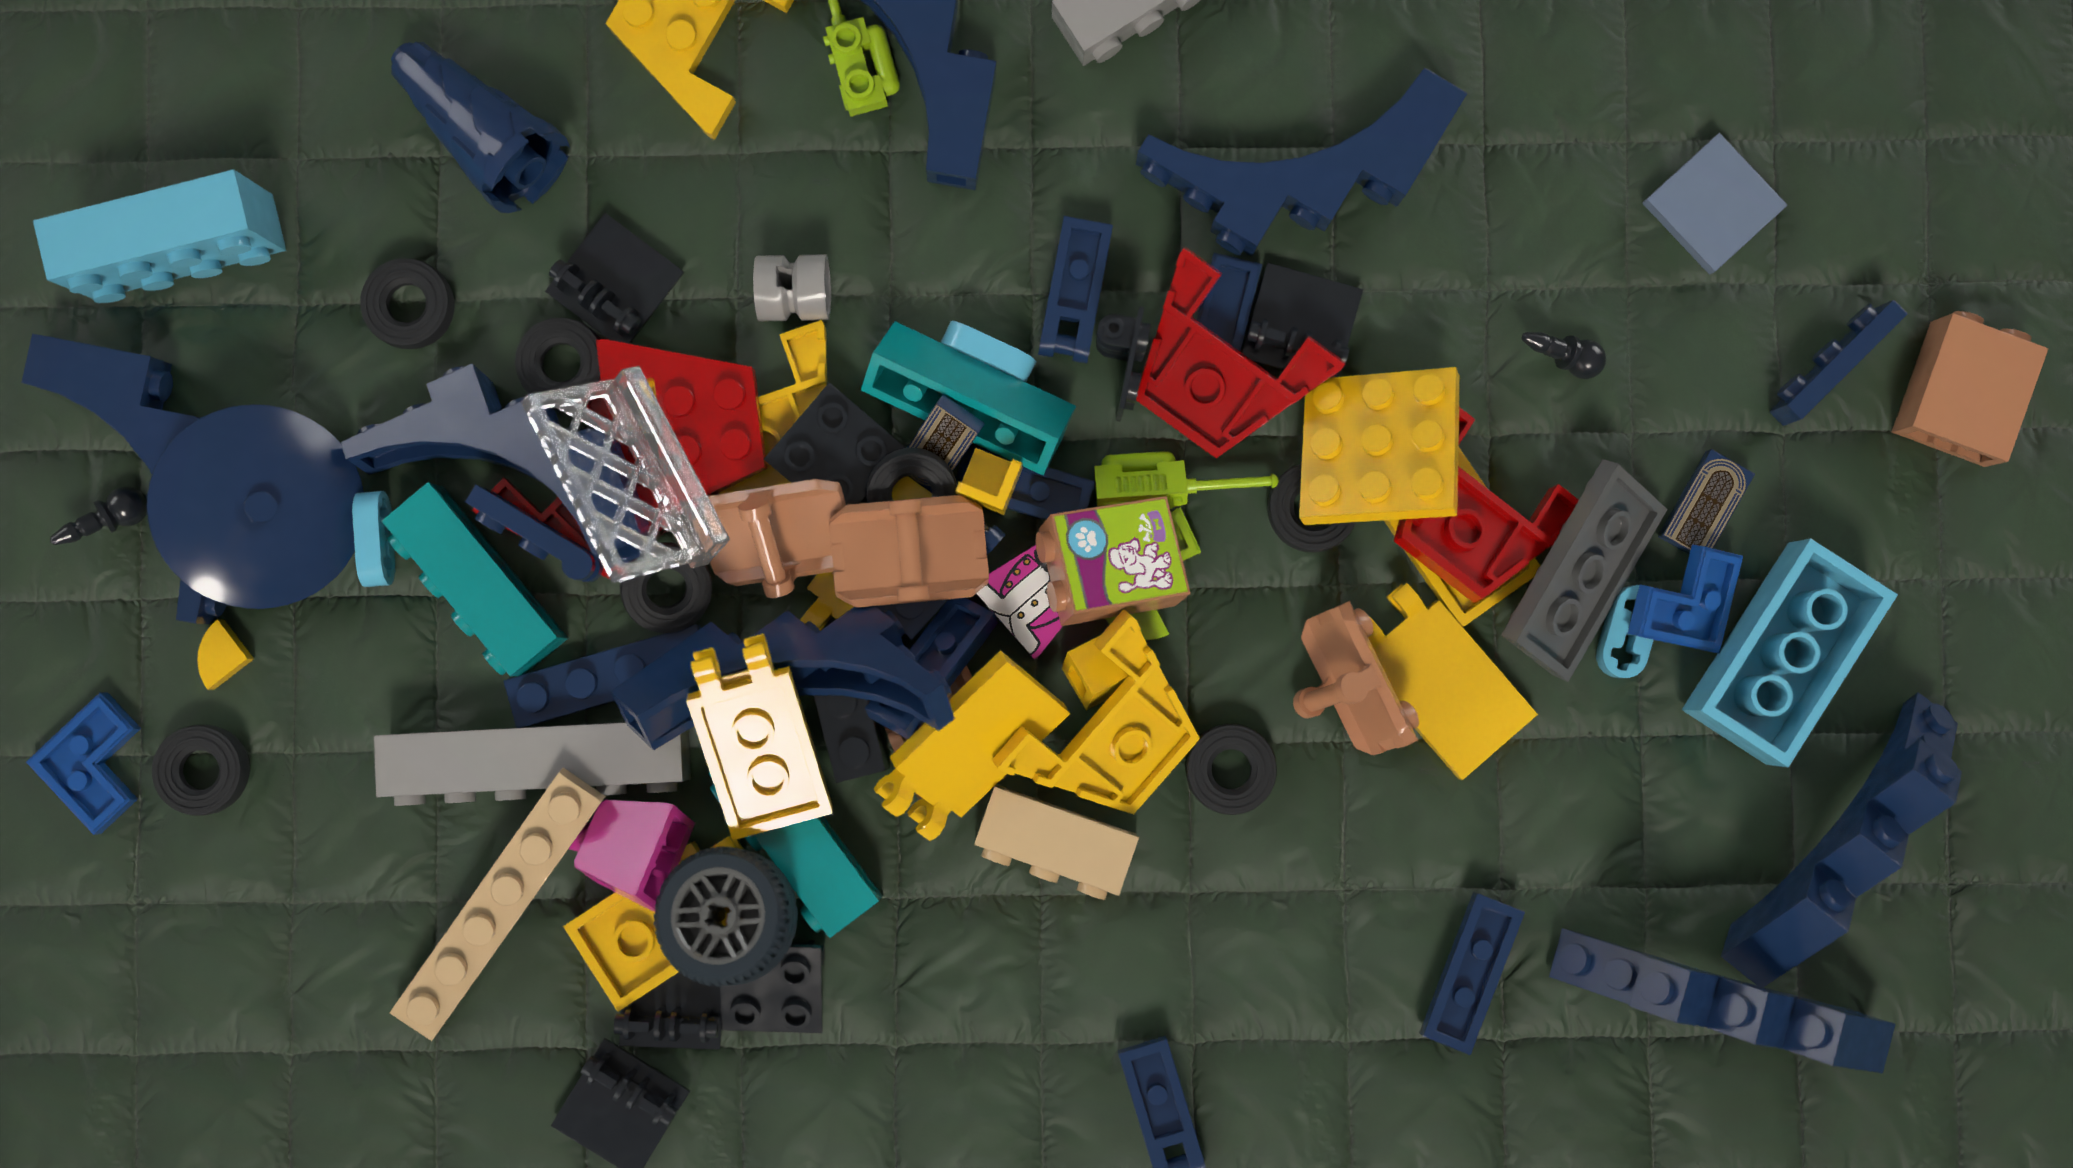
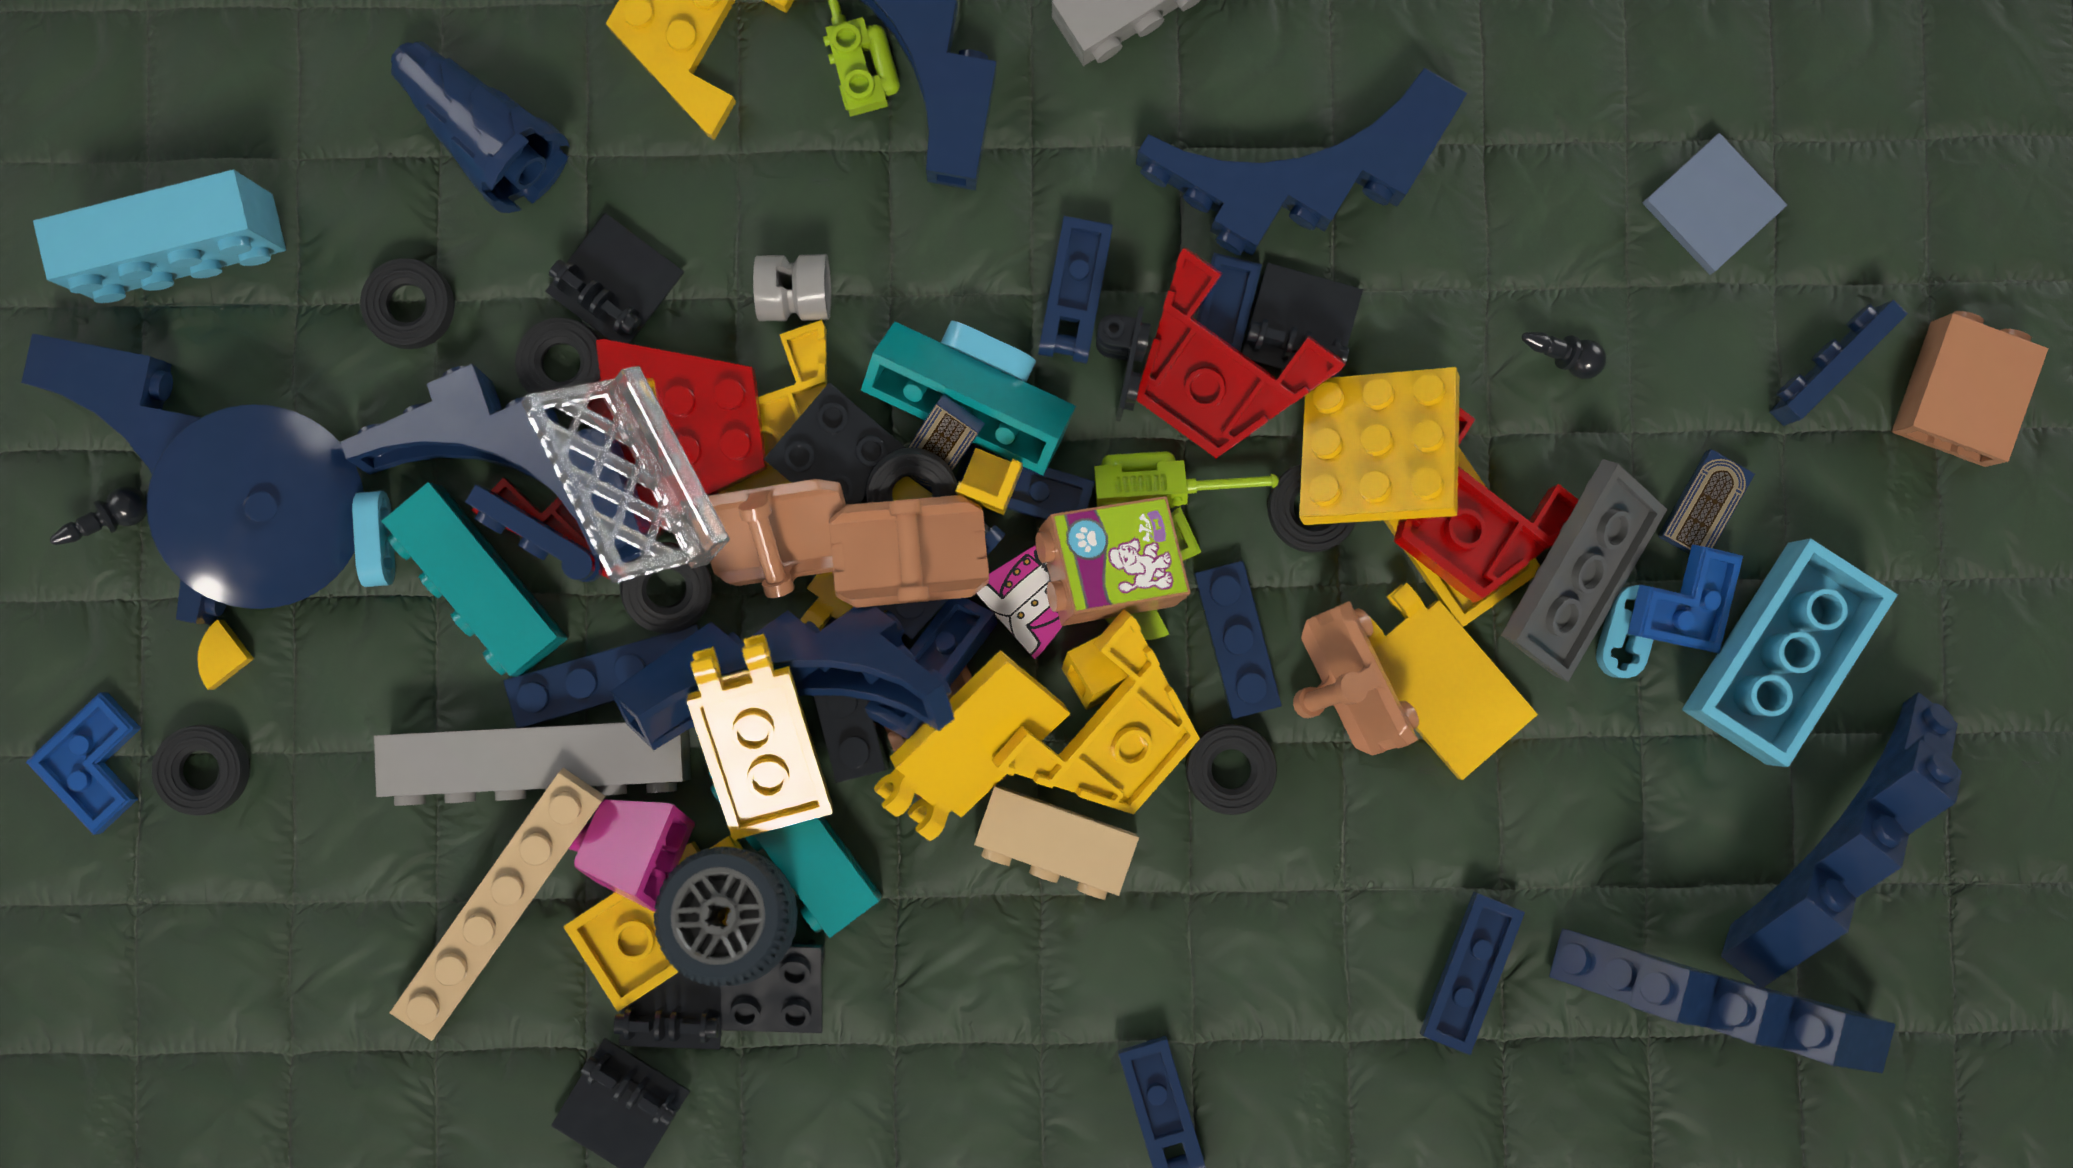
none -> dark blue plate [1193,561,1282,719]

